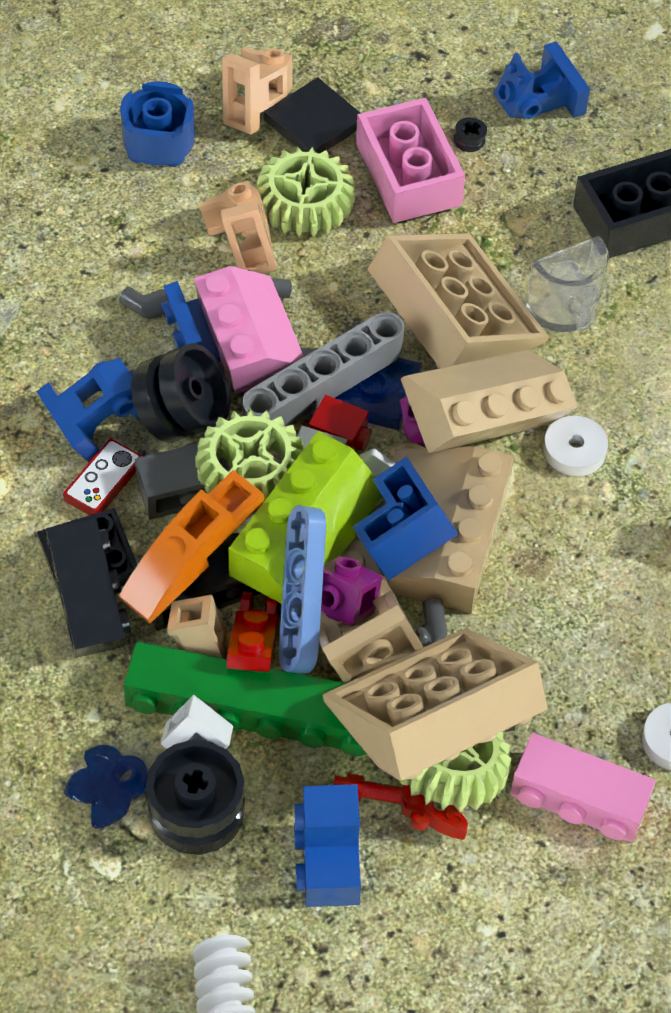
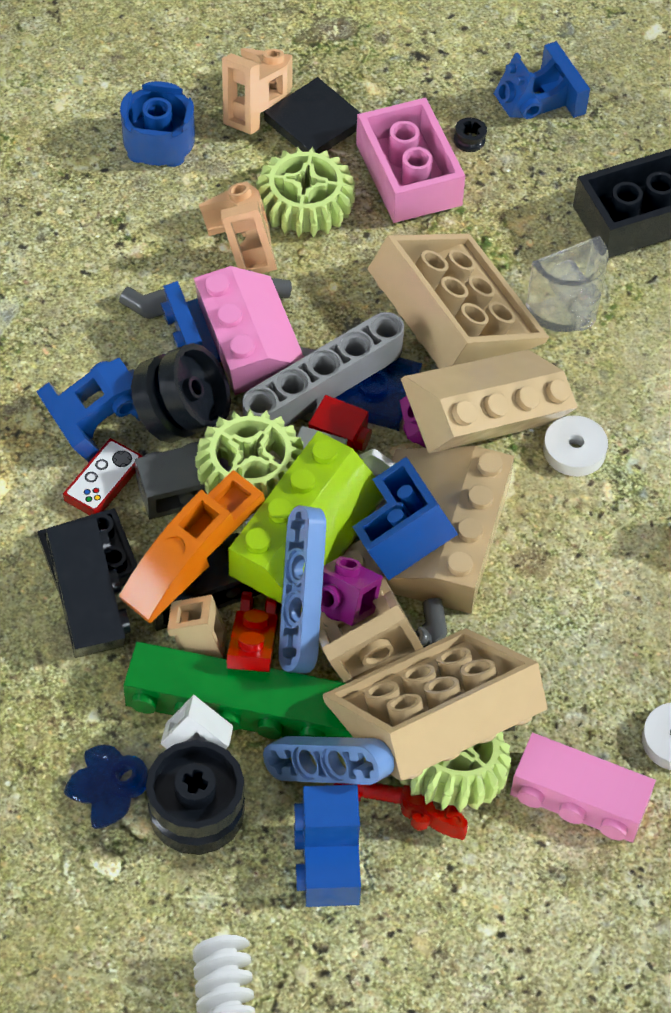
none -> medium blue beam [263,736,395,785]

